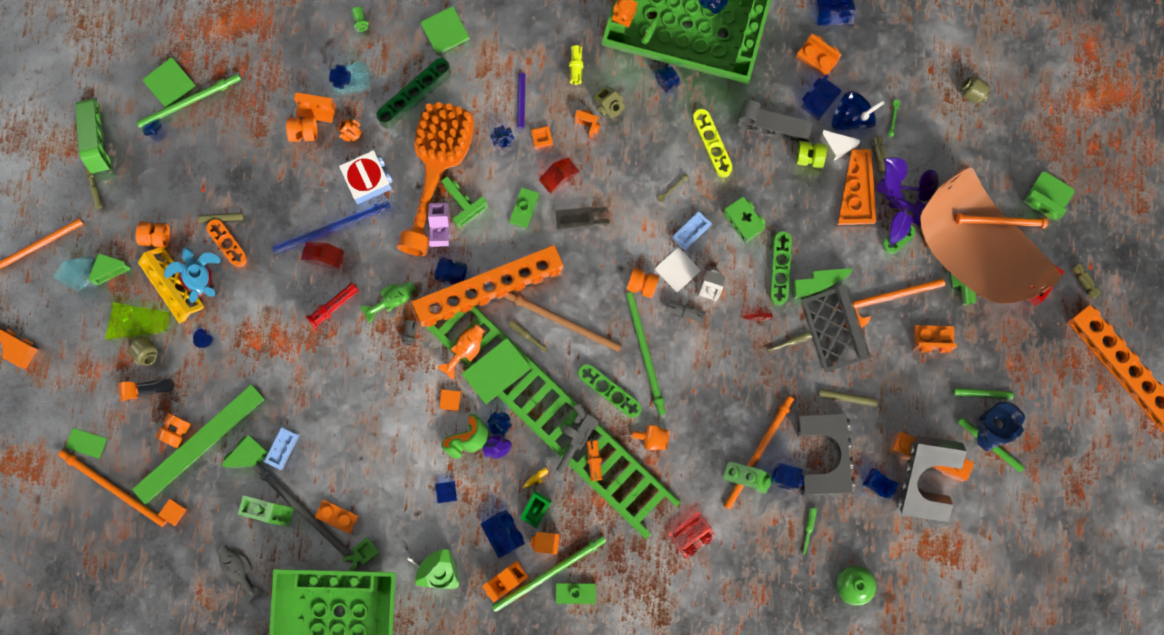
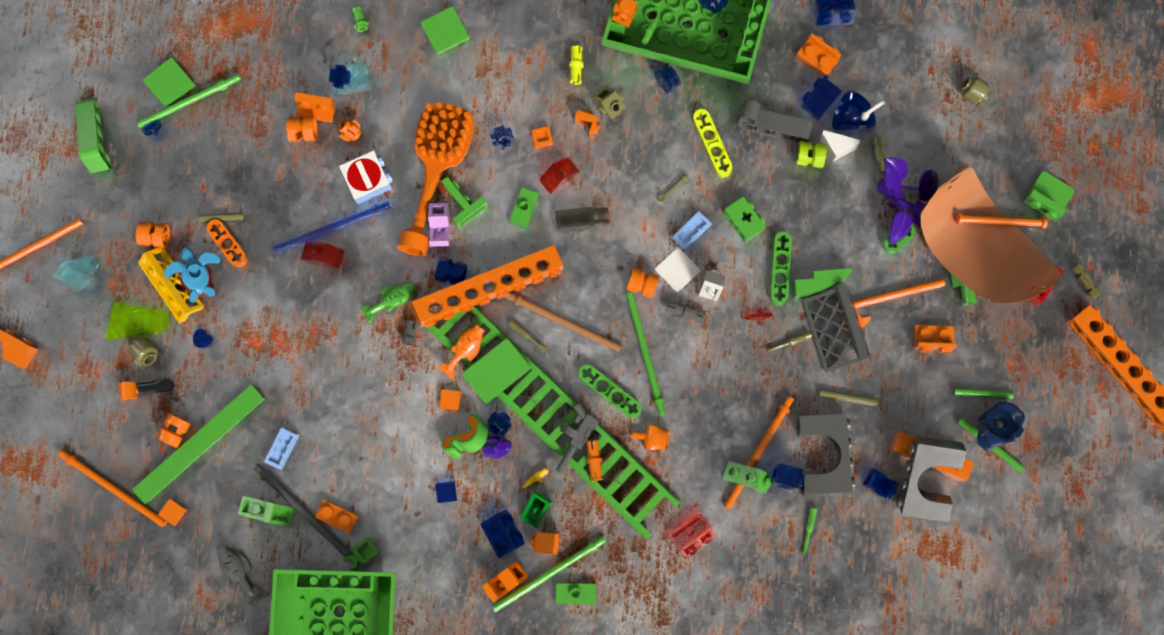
bright green sticker [65,428,107,459] -> none
olive piece [85,169,102,209] -> none
bright green slope [88,253,131,285] -> none
bright green slope [221,435,268,468] -> none
red pin [305,282,359,329] -> none
dark green beam [376,58,451,128] -> none
bright green hat [407,549,460,589] -> none
dark purple bar [517,73,526,129] -> none
bright green cylinder [836,566,877,606] -> none
orange wing [837,149,876,225] -> none
bright green hinge [888,100,900,137] -> none

